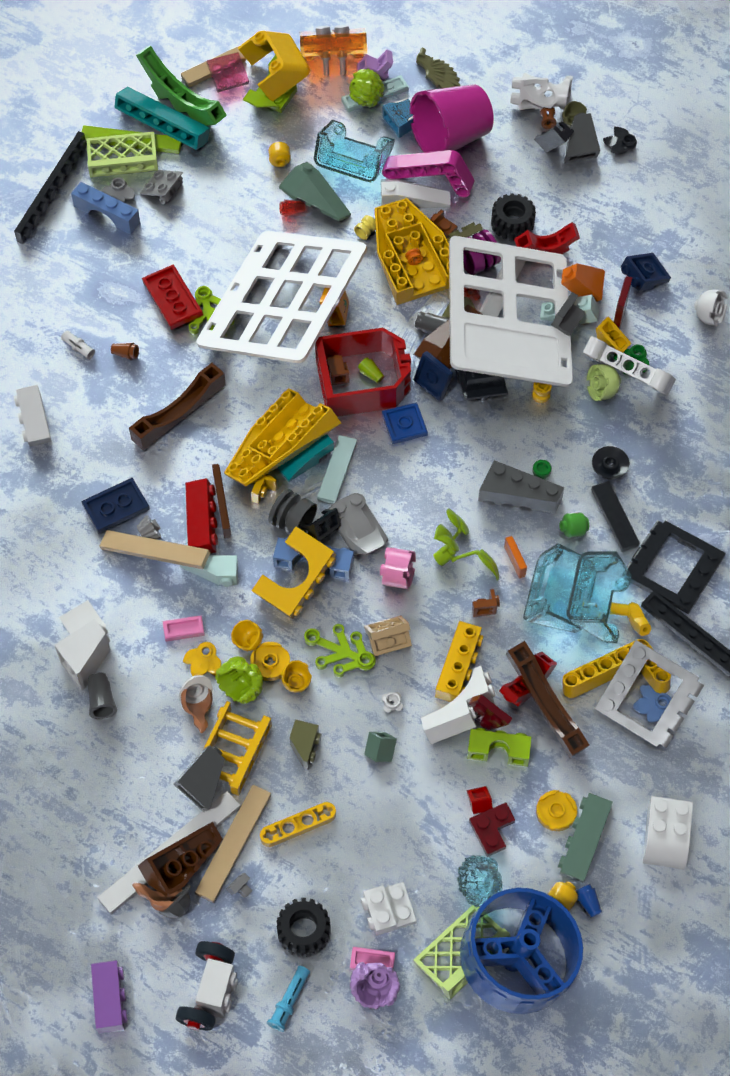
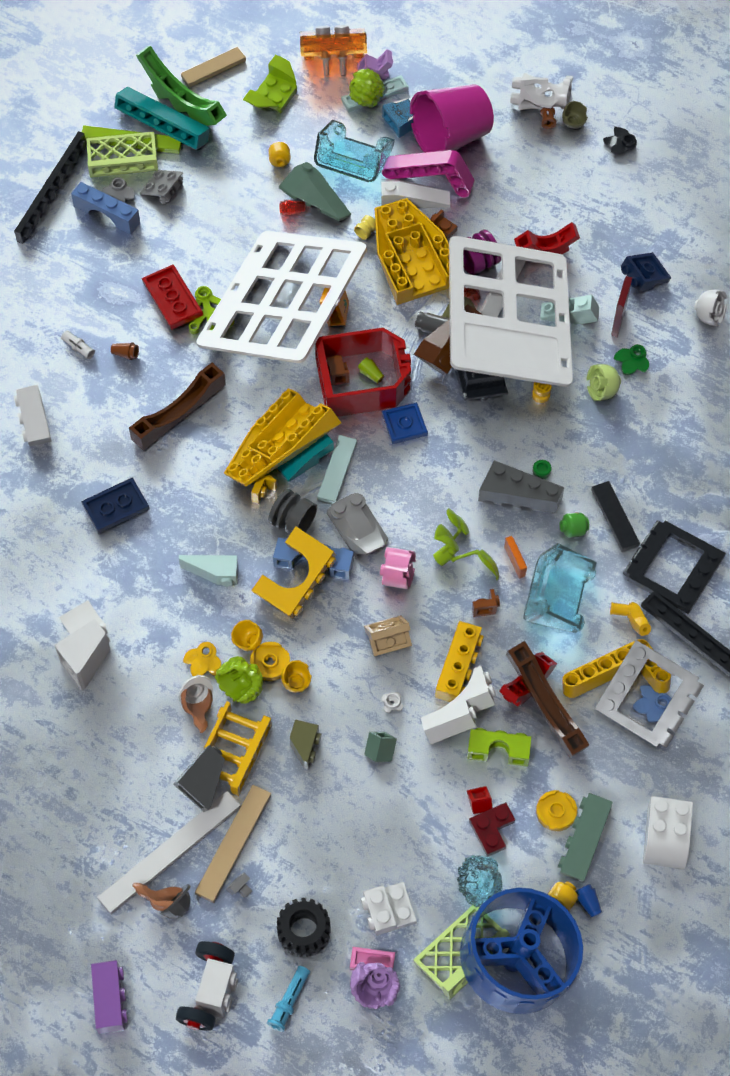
dark grey plant [88,672,117,719] -> none
tan tile [99,530,210,569] -> none
light grey piece [137,515,161,539] -> none
reddish brown wedge [138,822,223,897] -> none
bright pink tile [163,615,205,642] -> none
red brick [185,478,218,554] -> none
clear pink plate [207,52,249,92] -> none
reddish brown tile [212,464,231,539] -> none
yellow windscreen [237,30,310,102] -> none
yellow beam [260,802,336,847] -> none
black hinge [300,508,341,541] -> none
lime plant [304,624,376,677] -> none
orange bush [405,248,423,265] -> none
dark blue tile [413,351,453,401] -> none
olive animal [416,47,461,88] -> none
olive plate [447,222,483,243] -> none
dark red plate [468,694,512,730] -> none
black tyre [491,193,536,241] -> none
black hinge [534,121,574,153] -> none
dark grey panel [551,292,585,336] -> none
orange slope [561,263,605,302] -> none
dark grey slope [564,113,600,163] -> none
clear light blue windscreen [566,551,632,643] -> none
white beam [583,336,676,396] -> none
black dish [592,446,630,480] -> none
yellow slope [596,316,632,354] -> none

